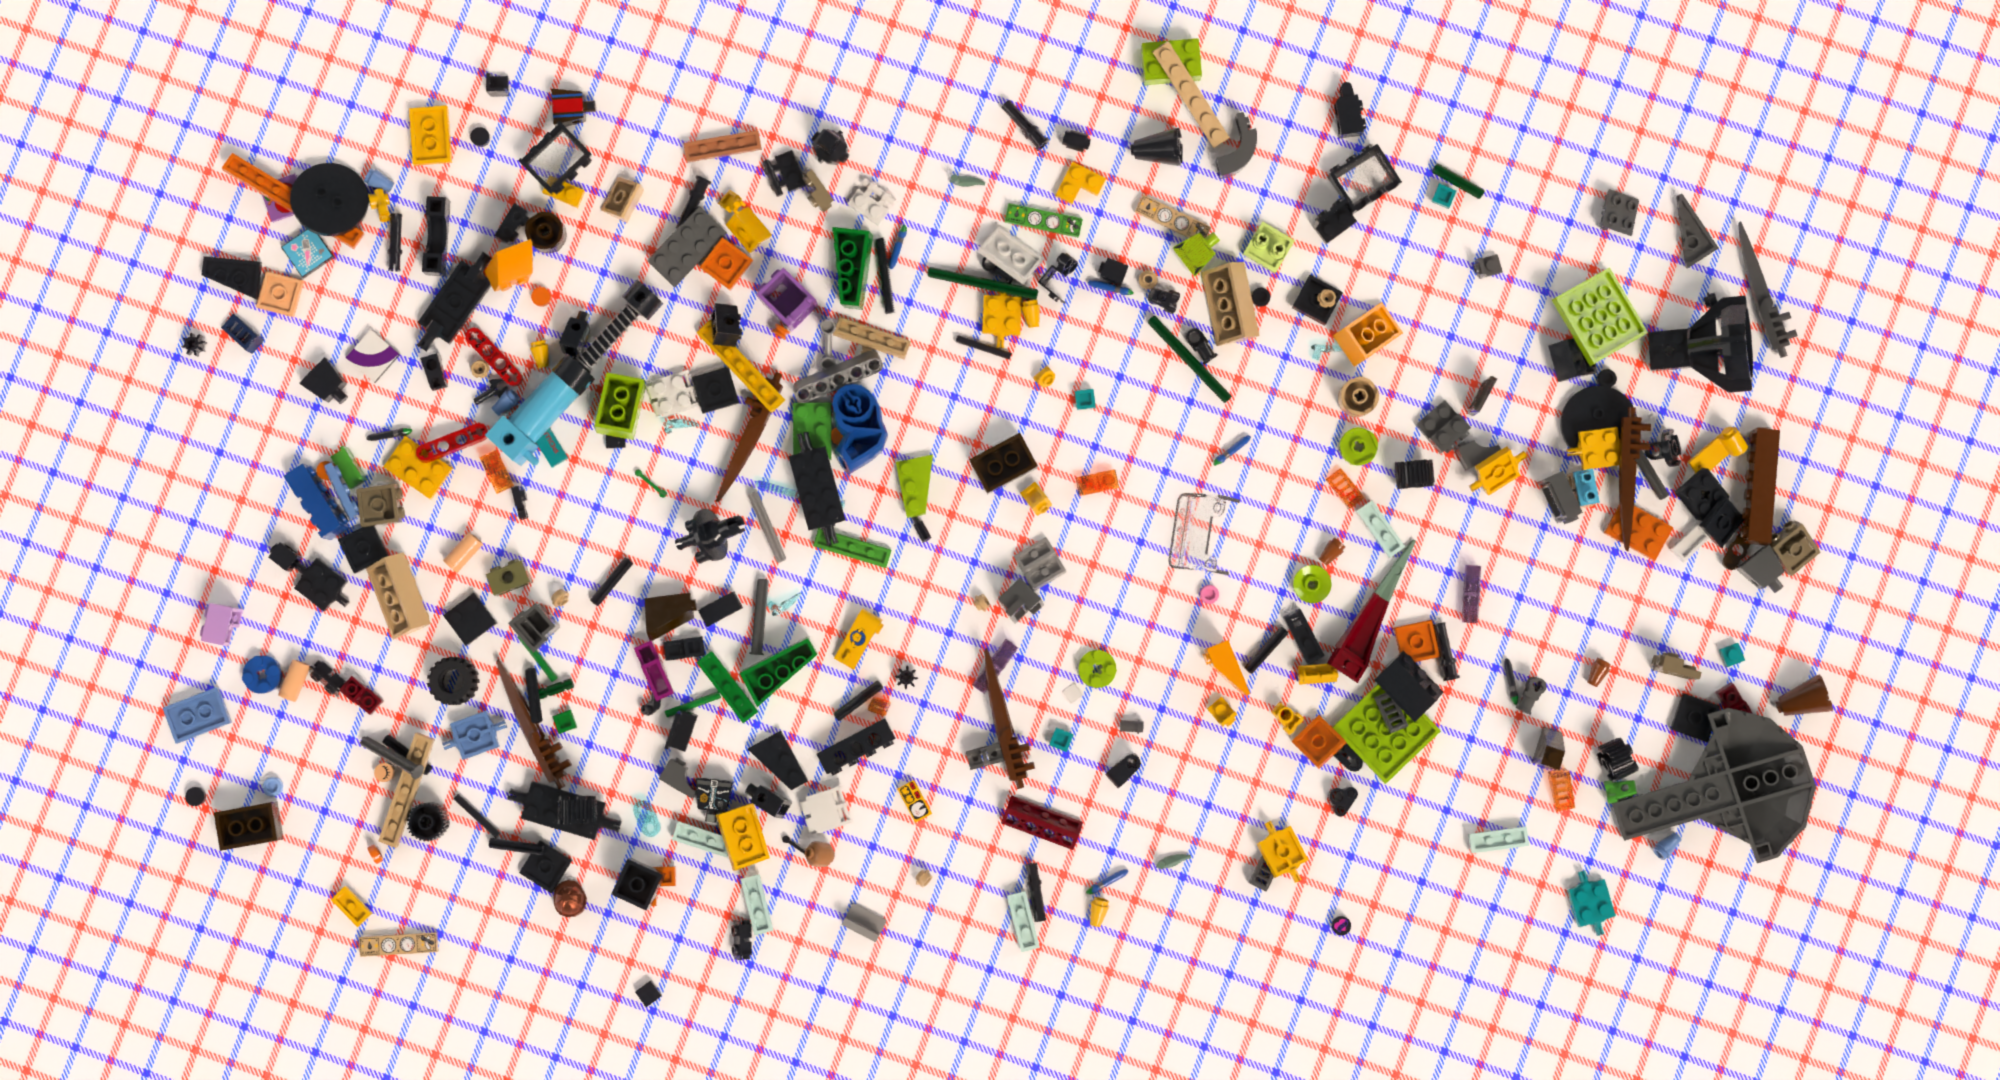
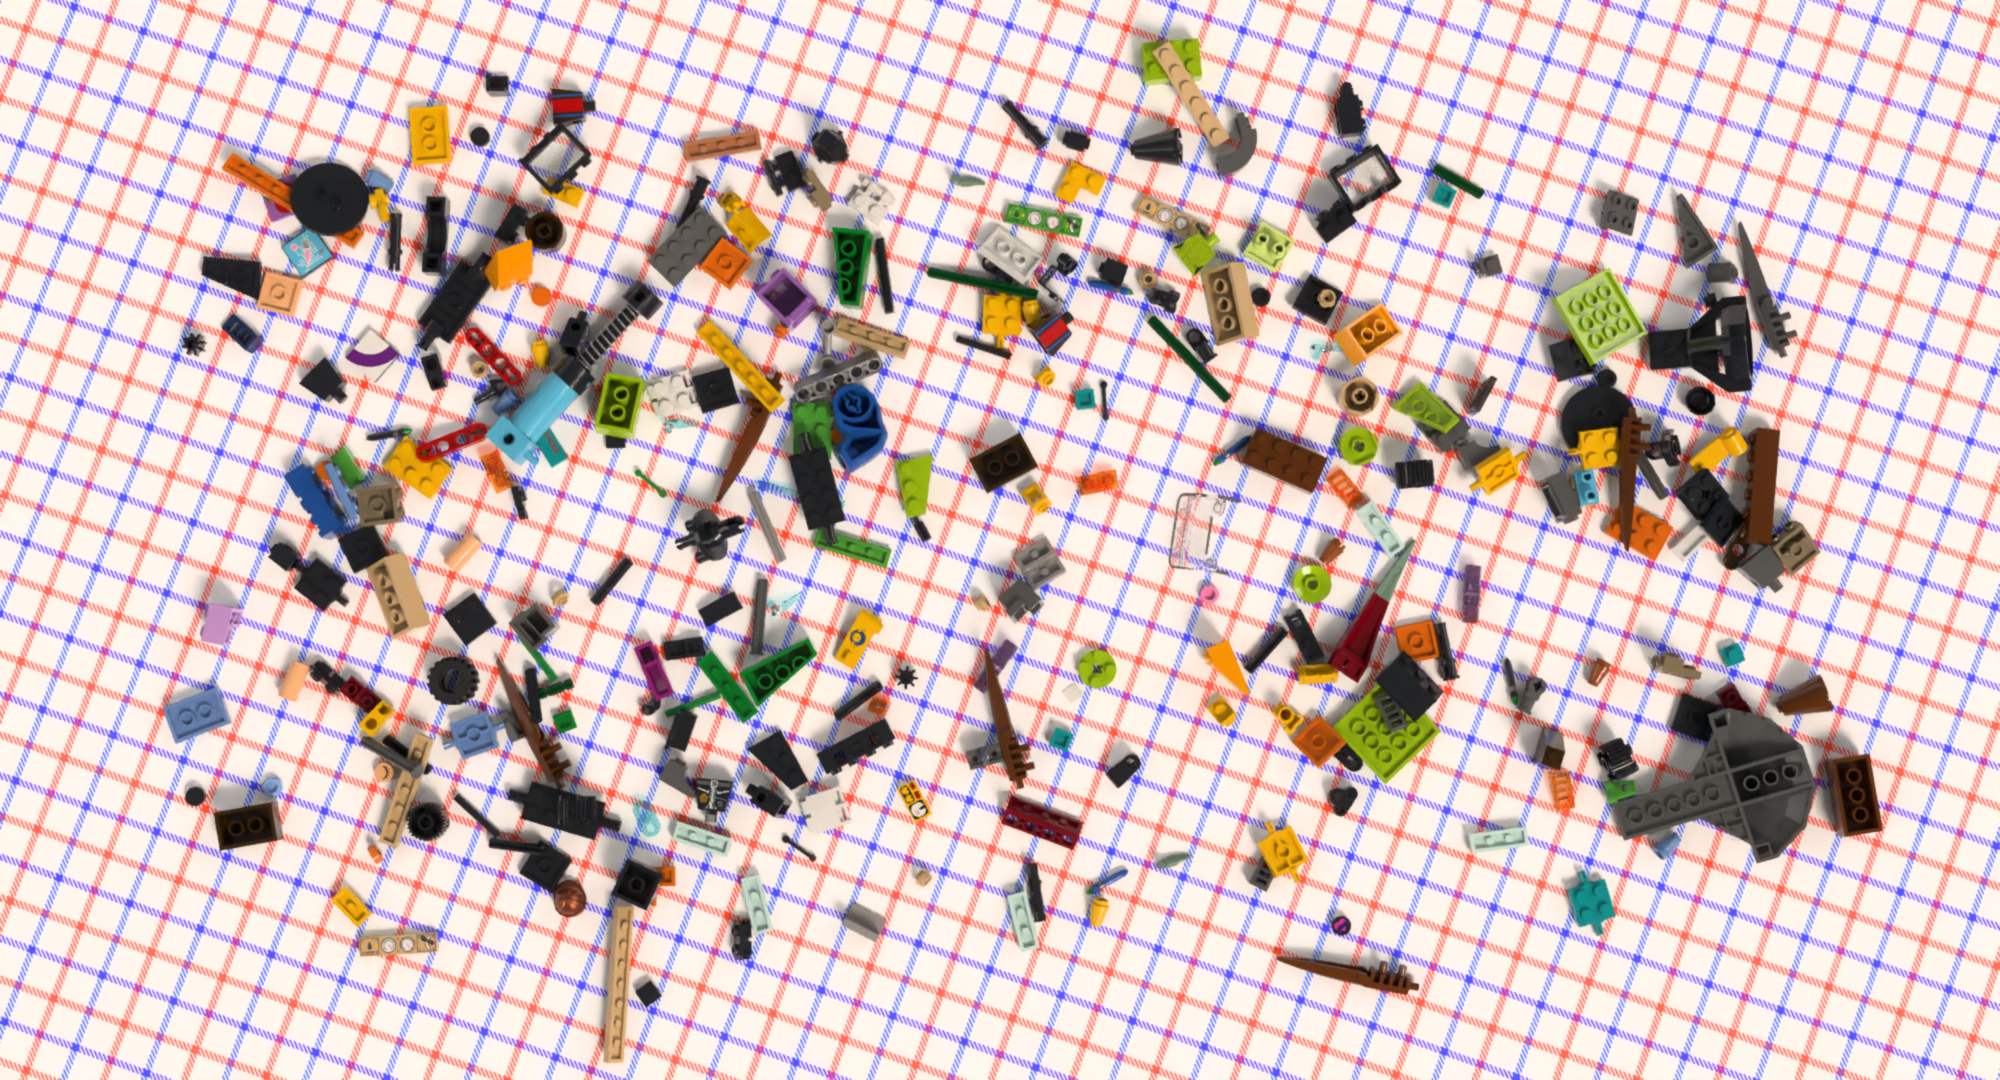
blue plate [242,656,283,694] -> none
olive brick [485,559,533,597] -> none
tan slope [601,177,644,223] -> none
dark brown slope [644,593,697,641] -> none
black brick [711,303,742,347] -> none
yellow plate [716,803,770,871] -> none
medium nougat head [805,841,835,868] -> none
blue piece [889,225,907,270] -> none
dark grey pin [1120,719,1144,734] -> none
none -> yellow leg [358,700,396,738]
none -> dark grey plate [500,708,525,743]
none -> tan plate [603,906,634,1063]
none -> torso [1026,311,1075,356]
none -> black hinge [1100,381,1109,421]
none -> reddish brown brick [1240,428,1328,495]
none -> reddish brown piece [1276,956,1419,995]
none -> lime wing [1392,381,1460,433]
none -> black hair [1685,386,1716,415]
none -> dark grey bracket [1707,262,1738,284]
none -> reddish brown brick [1824,754,1883,837]

